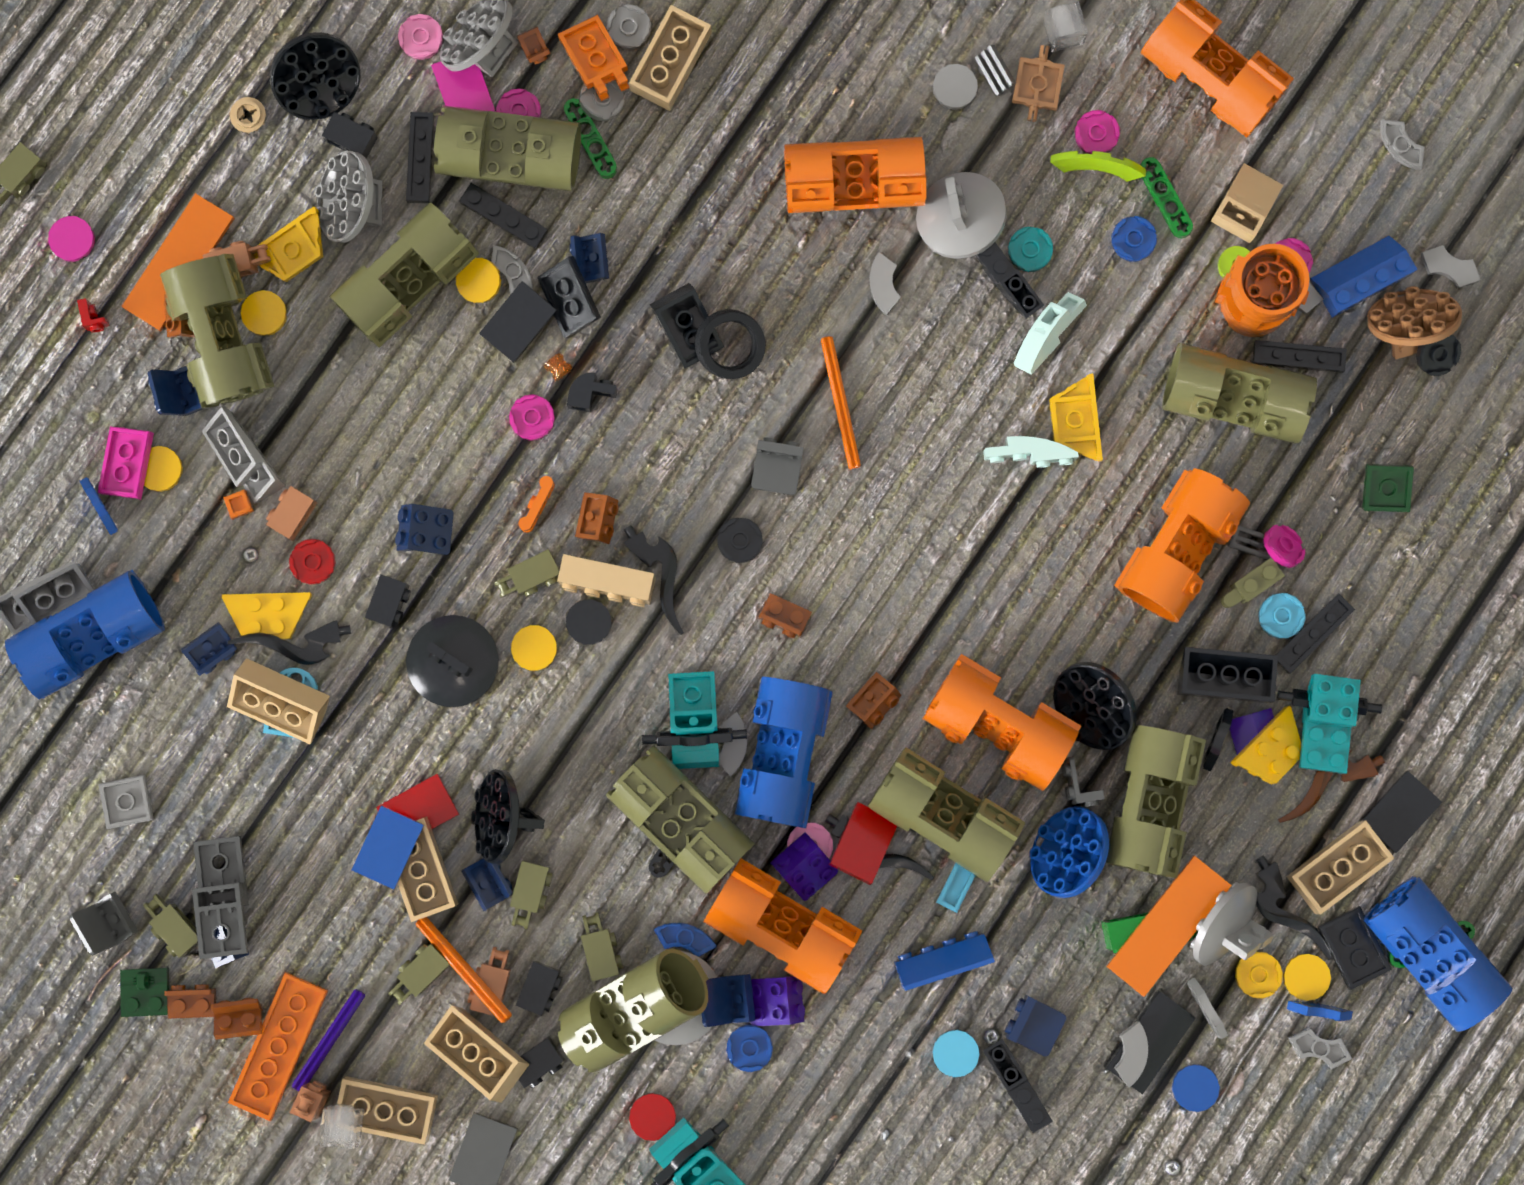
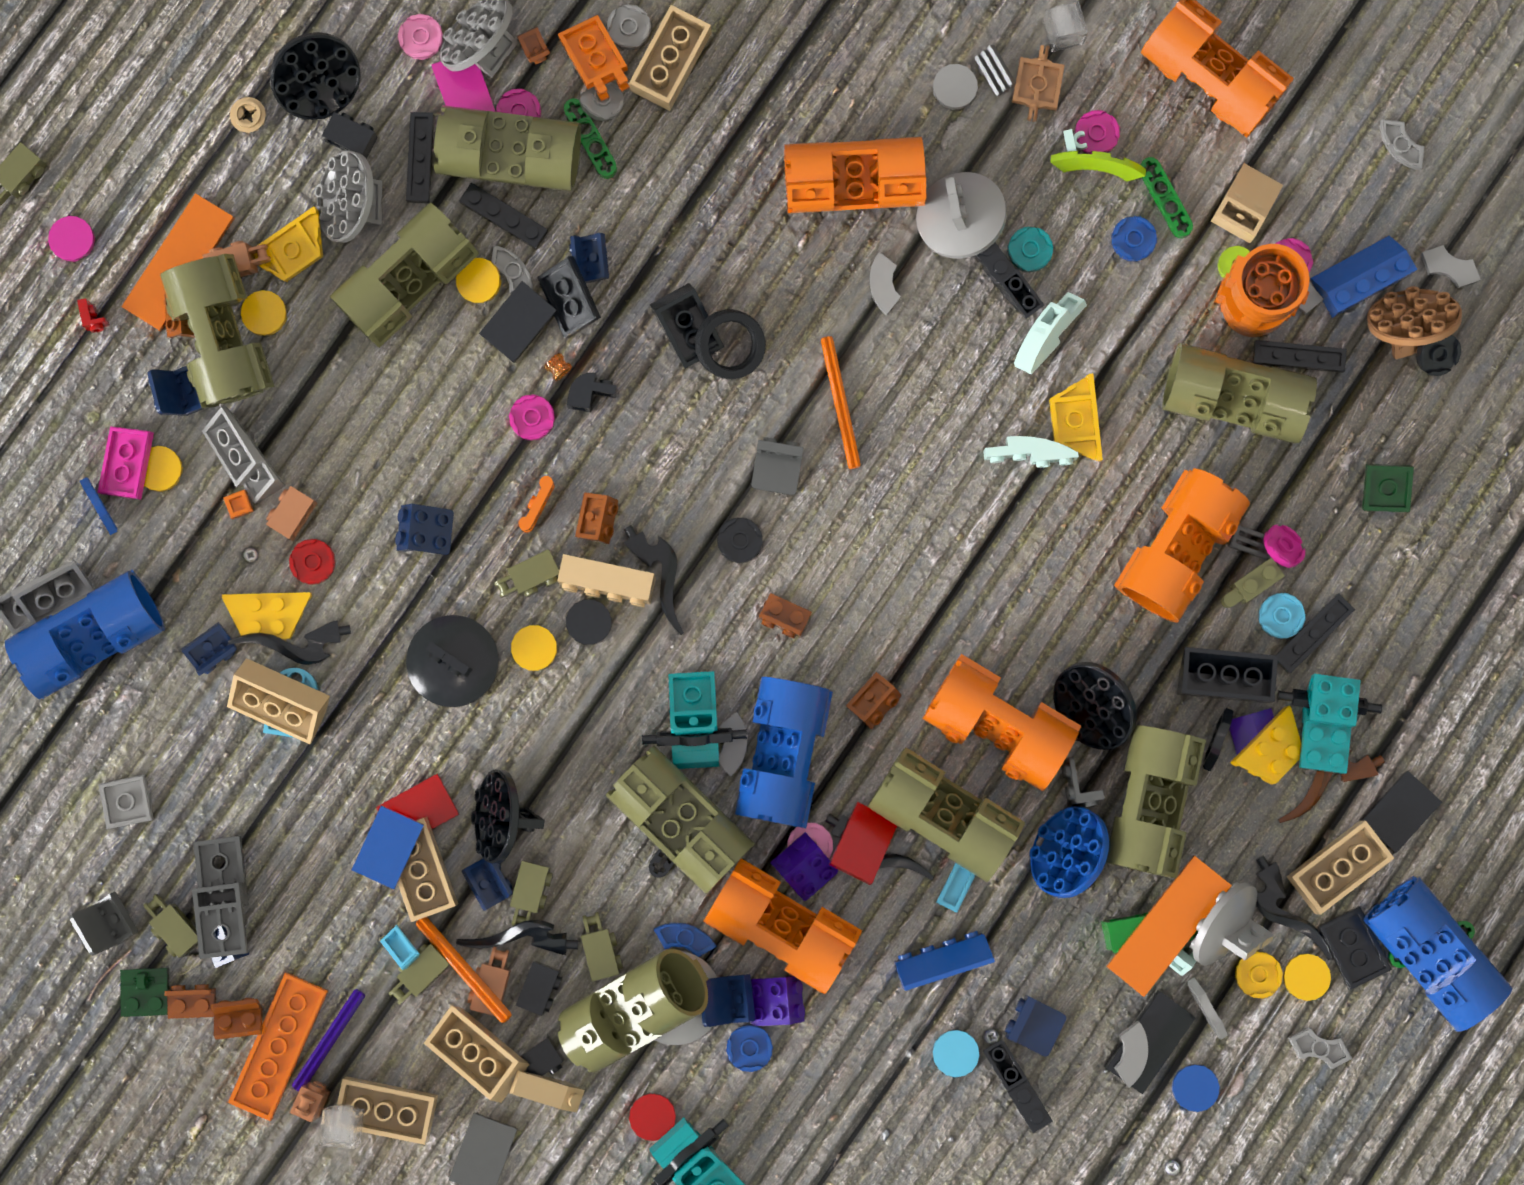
black brick [365,574,411,629] -> none
blue tile [1287,1001,1353,1021] -> none
none -> medium azure tile [380,925,420,970]
none -> black piece [456,920,579,955]
none -> tan slope [509,1070,585,1113]
none -> light aqua tile [1063,129,1087,152]
none -> light aqua tile [1169,946,1196,976]

